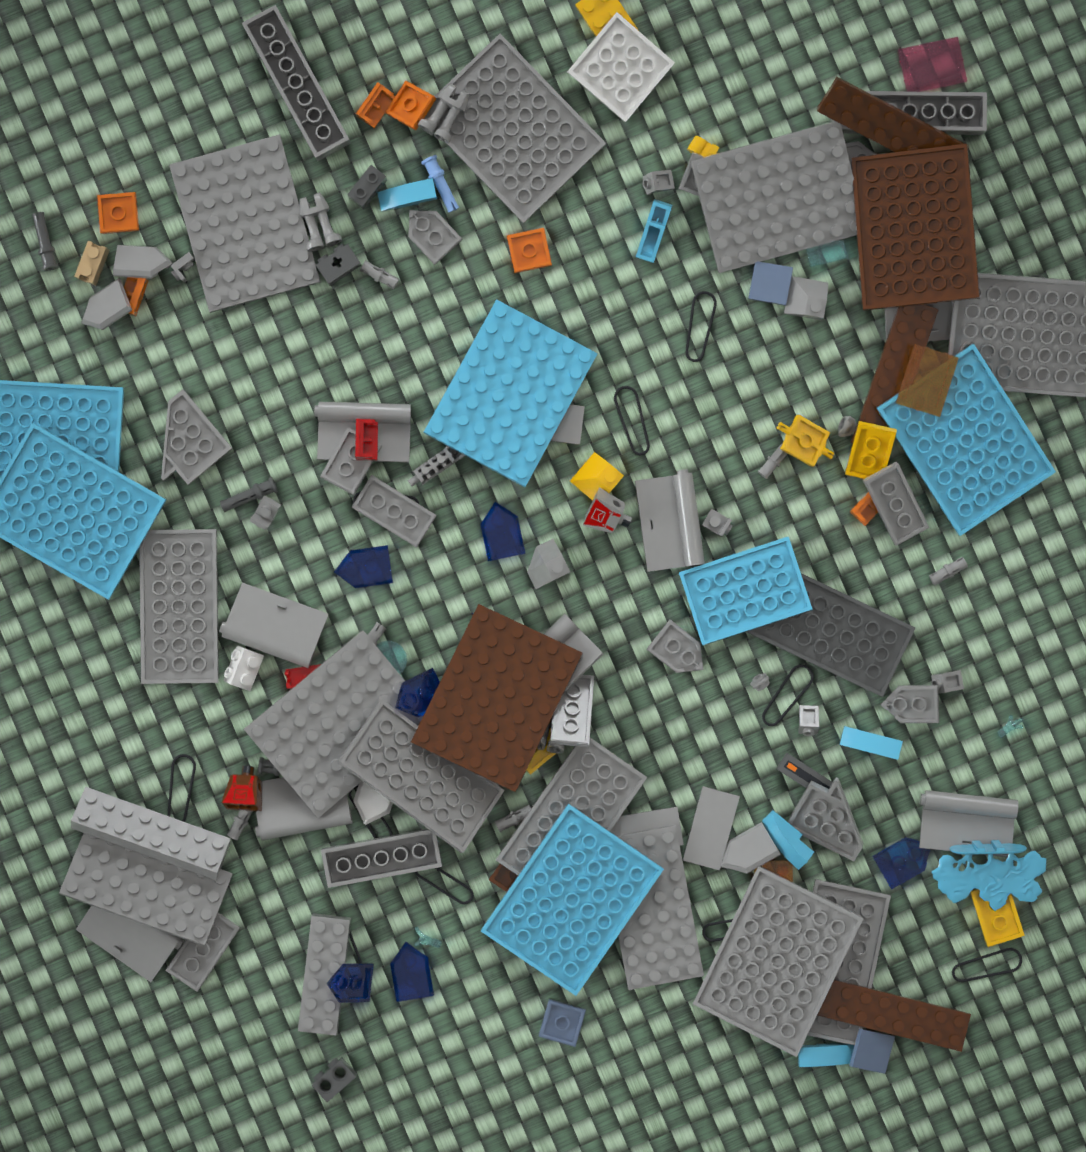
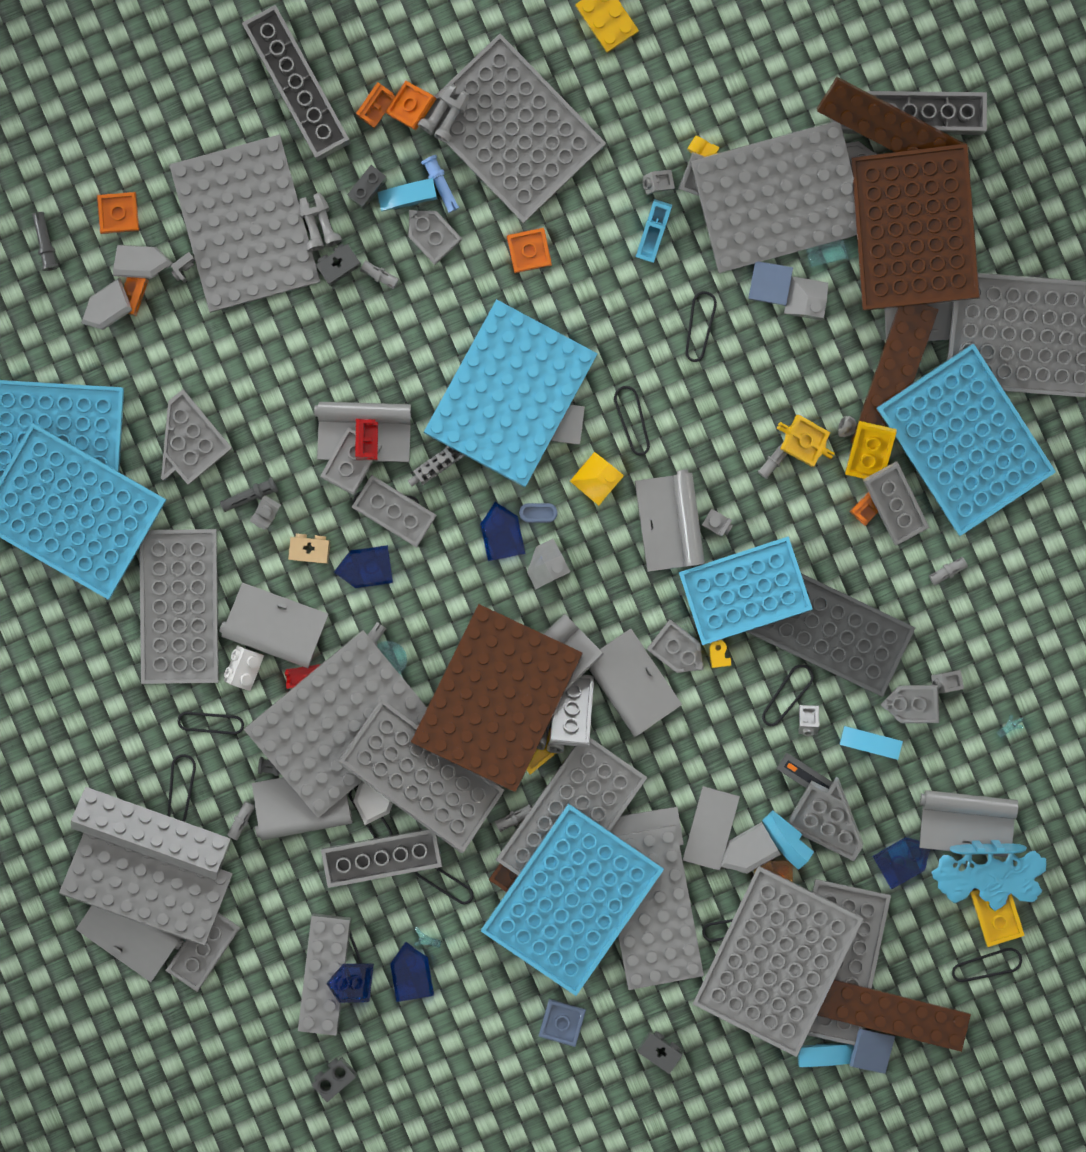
tan brick [74,241,110,286] -> none
torso [221,765,262,811] -> none
clear blue tile [395,668,440,718] -> none
white plate [567,12,675,122] -> none
light grey torso [583,488,632,533] -> none
light grey plate [750,673,770,691] -> none
clear orange piece [896,344,959,417] -> none
clear pink piece [898,37,967,92] -> none
none -> black piece [177,712,244,735]
none -> tan brick [288,534,330,564]
none -> sand blue tile [519,503,558,523]
none -> light grey door [589,629,682,737]
none -> dark grey brick [637,1031,682,1074]
none -> yellow leg [709,640,731,668]

